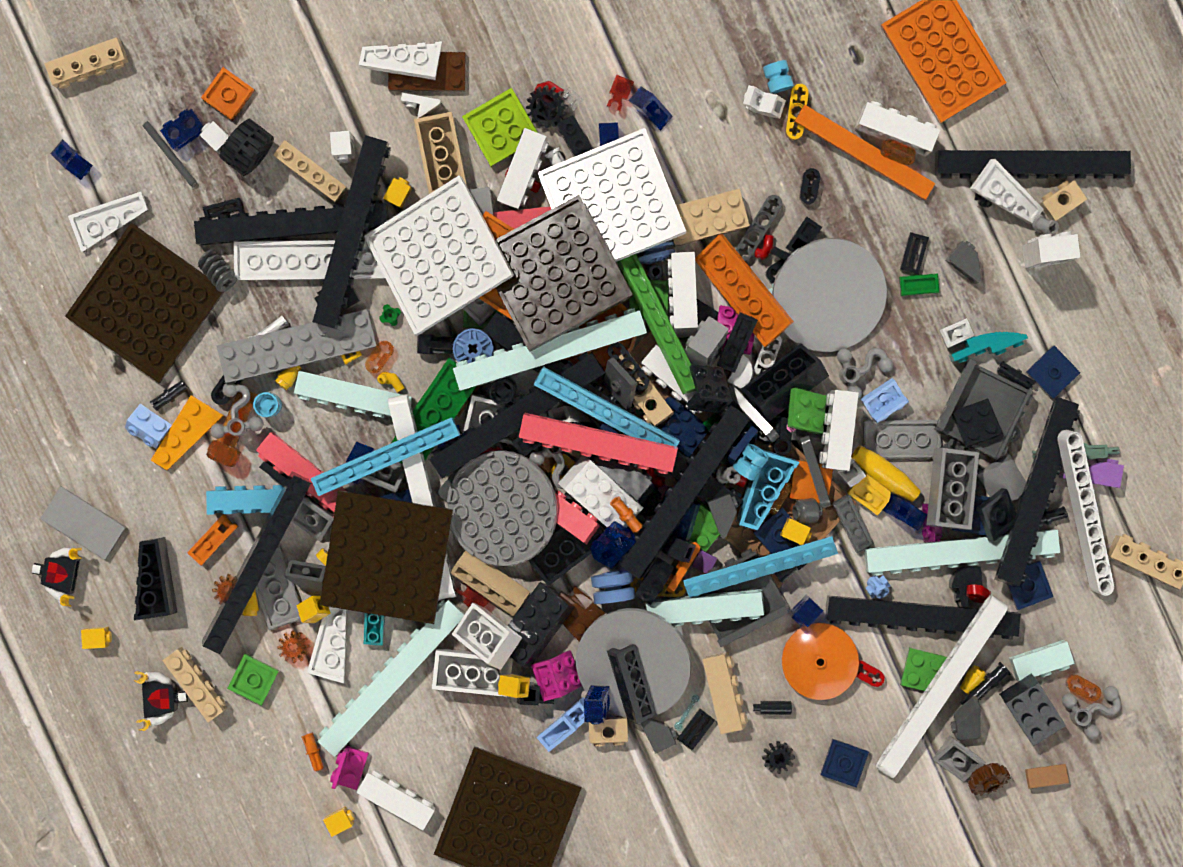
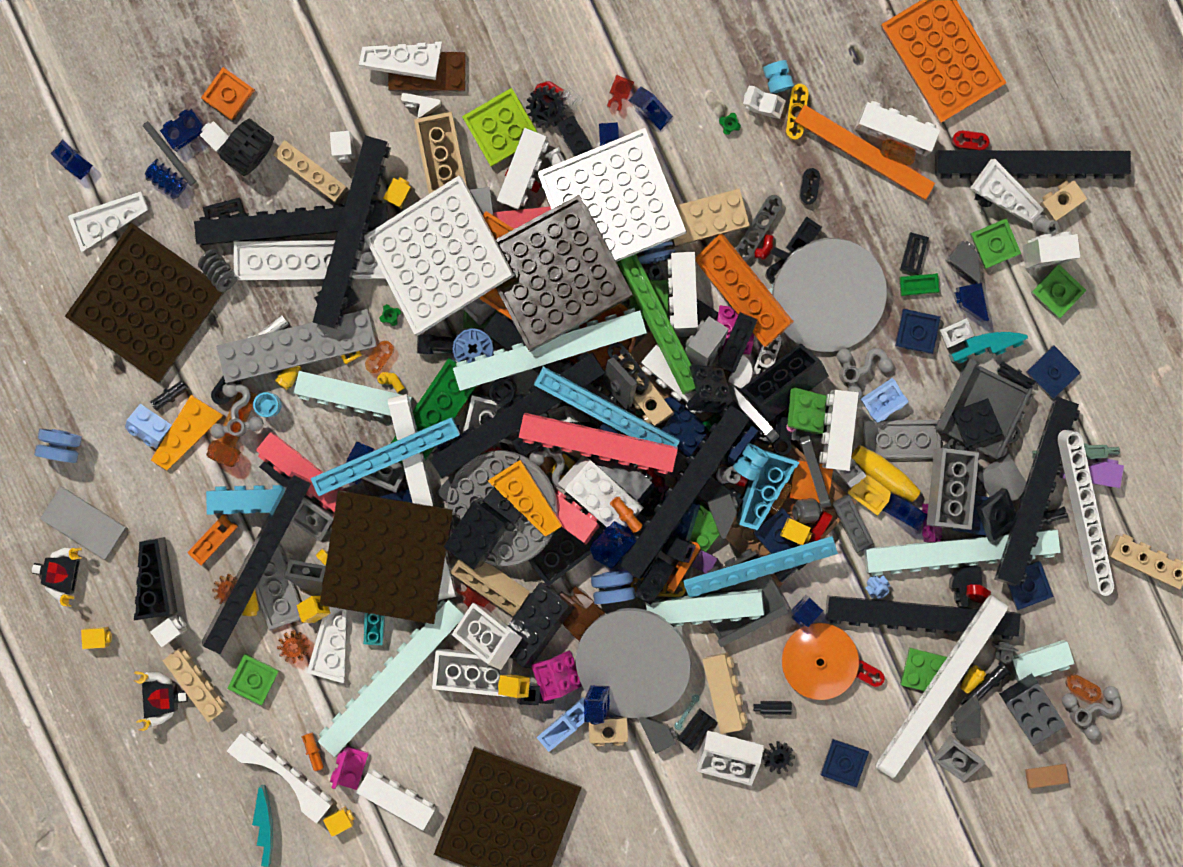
tan brick [44,37,128,89] -> none
black fence [607,644,656,724] -> none
reddish brown gear [968,763,1011,796] -> none
none -> medium blue wheel [34,428,82,463]
none -> clear blue piece [145,158,188,200]
none -> white brick [150,615,187,647]
none -> white arch [227,731,333,824]
none -> teal slope [252,784,273,867]
none -> black brick [444,497,510,570]
none -> black plate [483,487,523,525]
none -> light orange wing [488,460,563,537]
none -> white brick [696,731,764,786]
none -> green plate [719,113,741,135]
none -> red beam [808,511,833,543]
none -> dark blue plate [895,309,941,354]
none -> red beam [952,130,989,150]
none -> clear blue slope [954,283,989,322]
none -> bright green plate [970,218,1021,269]
none -> dark grey hinge [992,641,1019,664]
none -> bright green plate [1031,264,1086,319]

